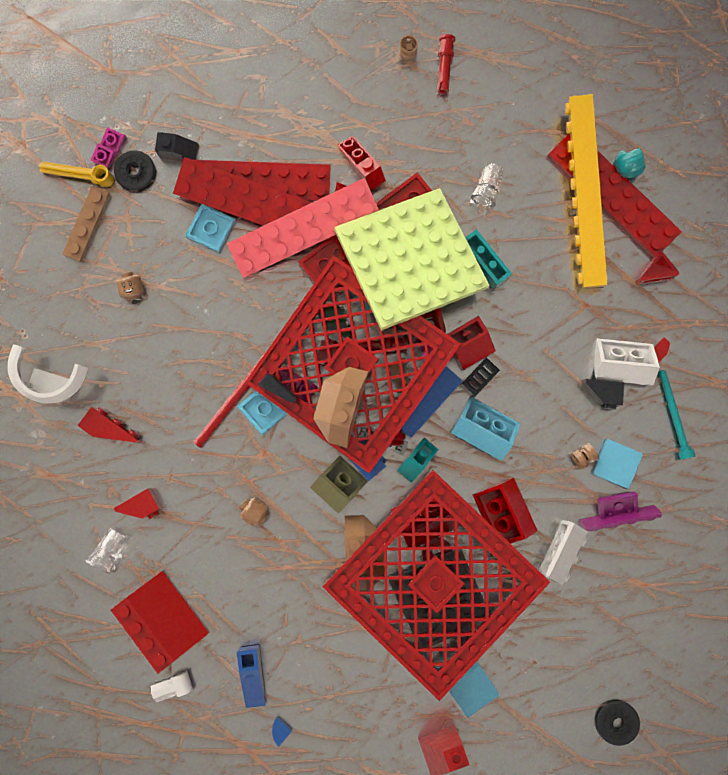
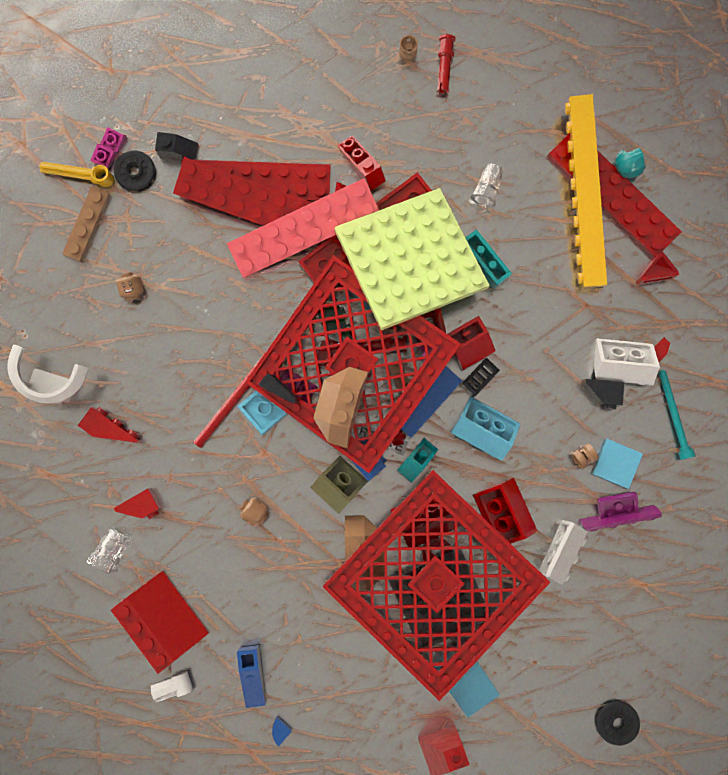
medium azure tile [185,204,236,253] -> none

